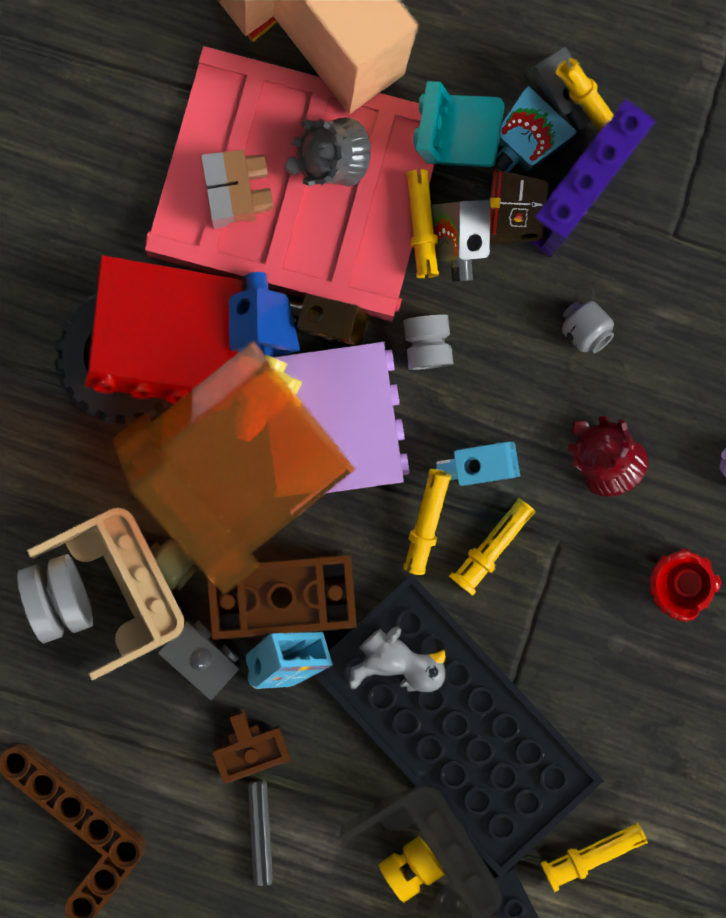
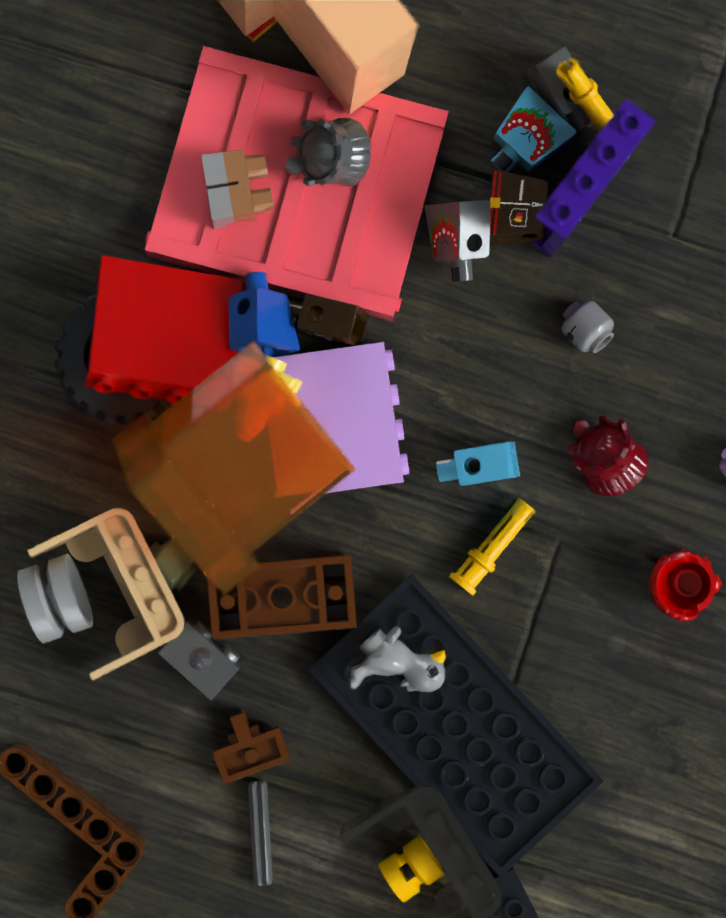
medium azure torso [246,632,333,689] -> none
light grey wheel [403,315,454,370] -> none
yellow pin [403,469,451,575] -> none
yellow pin [406,169,439,278] -> none
teal bracket [413,81,505,167] -> none
yellow pin [540,822,648,893] -> none

